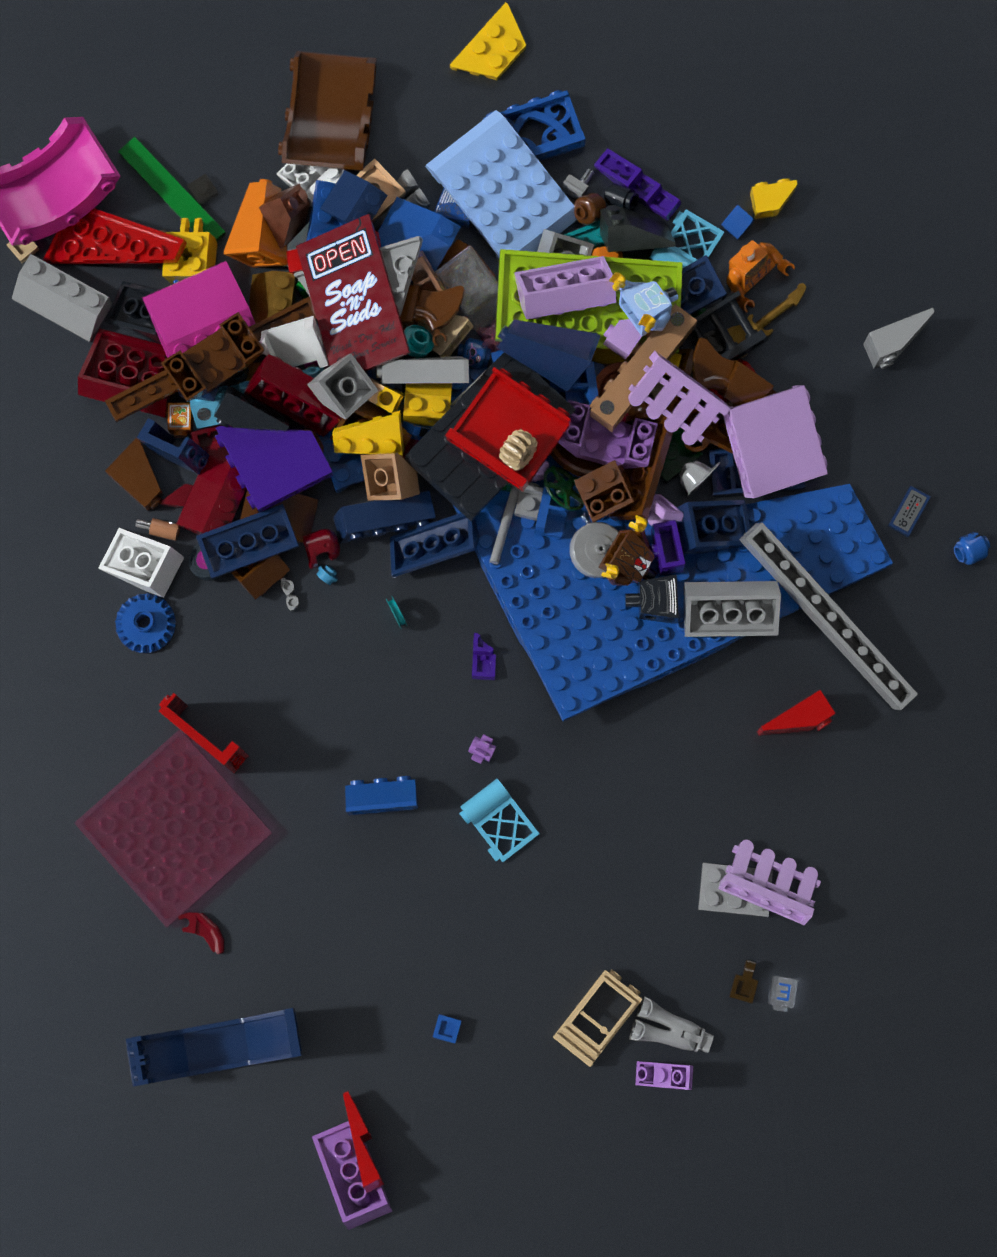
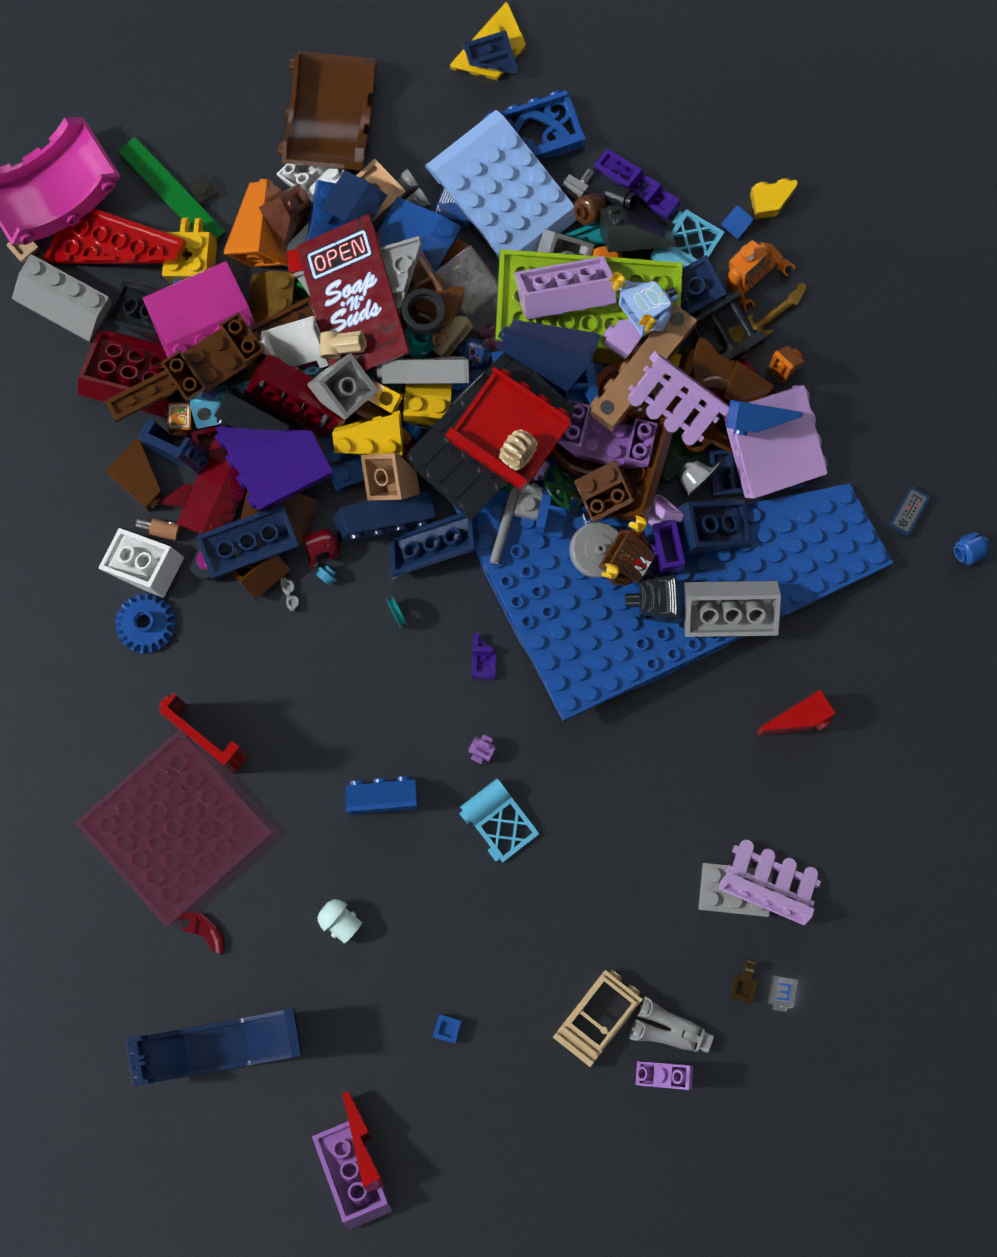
light grey brick [739,523,918,710] -> none
light grey slope [863,308,935,369] -> none
none -> light aqua piece [317,899,362,943]
none -> tan piece [320,331,367,359]
none -> black tyre [402,288,446,336]
none -> dark blue wing [463,30,519,74]
none -> blue slope [726,400,803,436]
none -> orange slope [767,346,805,386]

